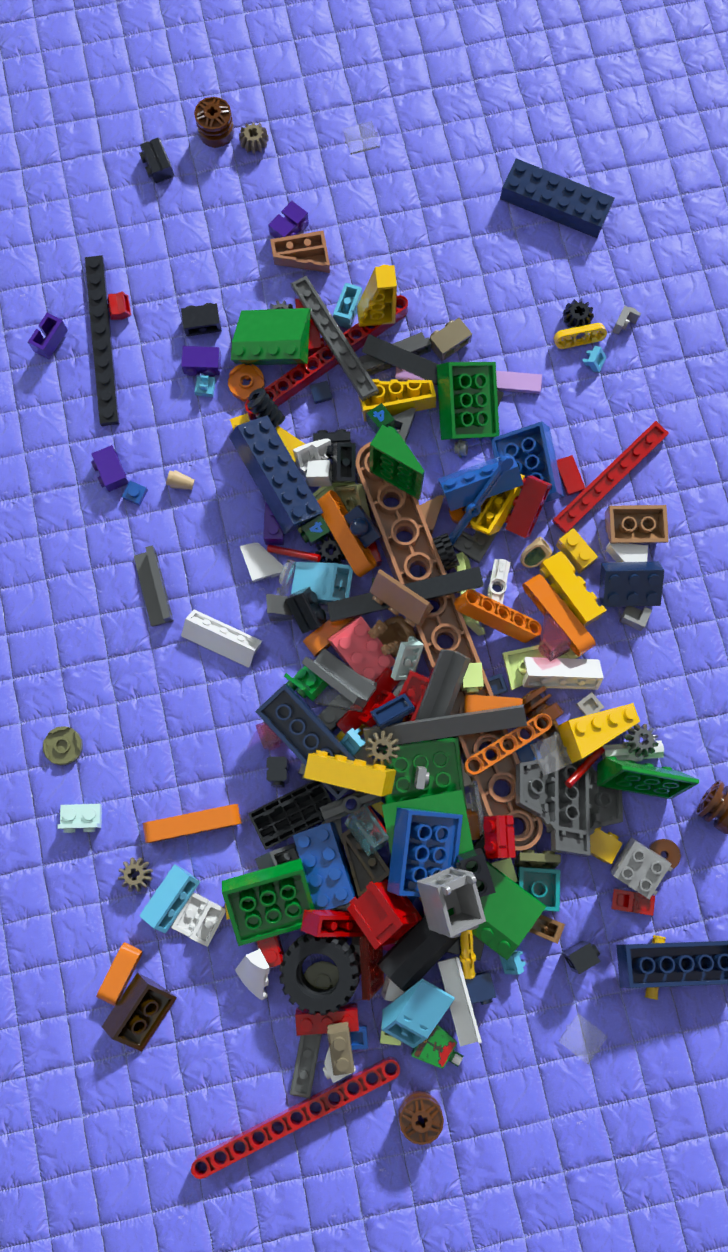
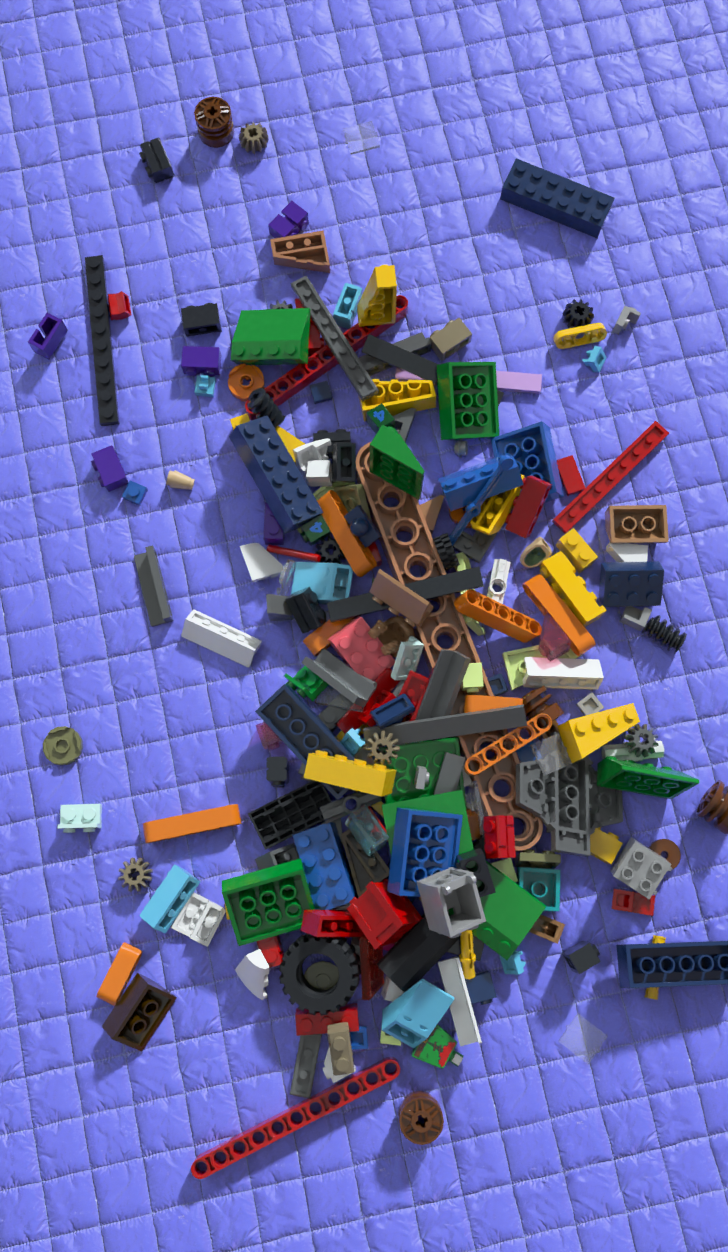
red bar [565,746,605,788] -> none
none -> dark grey tile [433,752,465,795]
none -> black piece [641,615,687,654]

